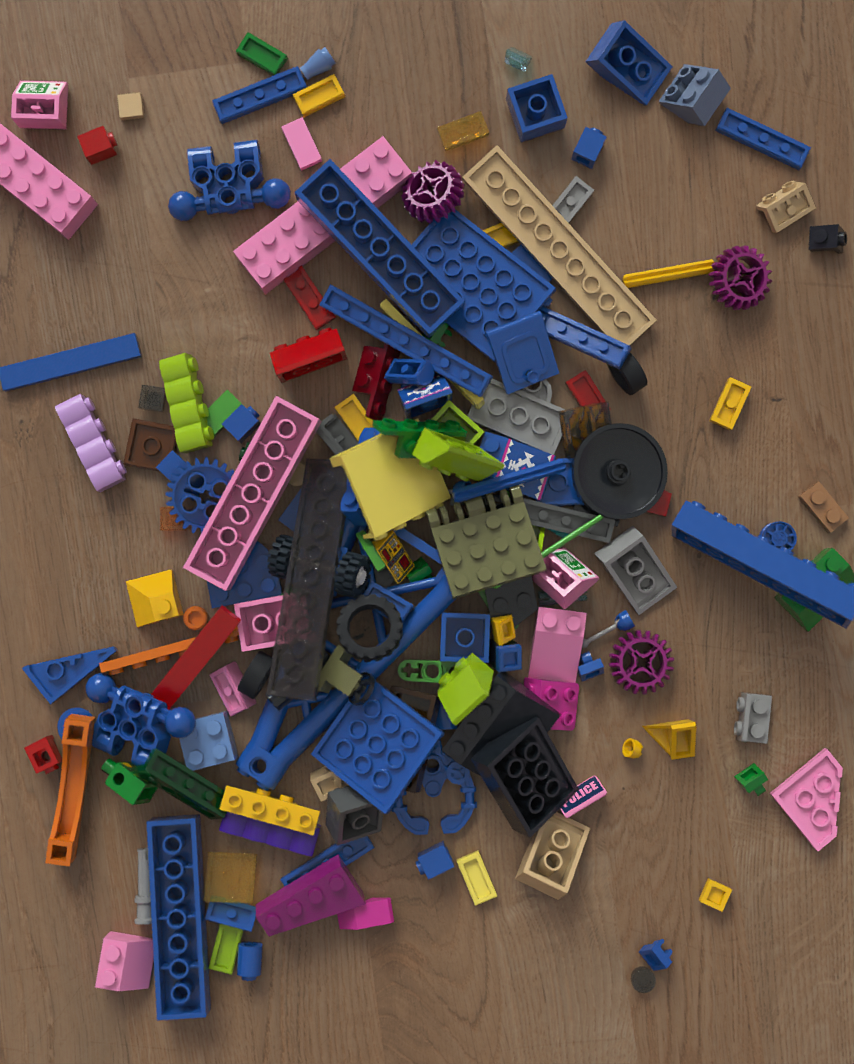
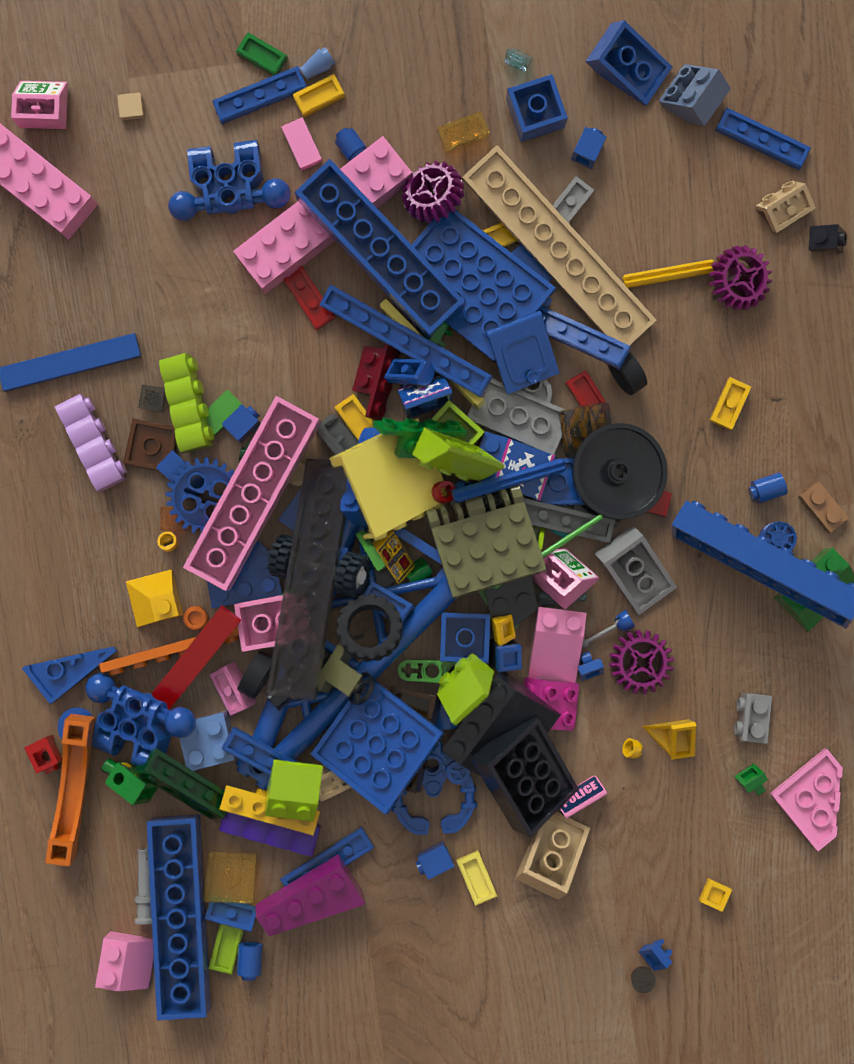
red brick [77,126,118,165] -> none
red slope [270,328,347,383] -> none
dark grey slope [326,786,383,846] -> none
dark pink slope [337,897,394,930] -> none
none -> yellow hinge [157,531,178,552]
none -> blue tile [221,726,298,775]
none -> lime slope [265,760,323,821]
none -> blue brick [335,128,367,161]
none -> red bush [431,481,456,503]
none -> blue brick [748,472,787,504]

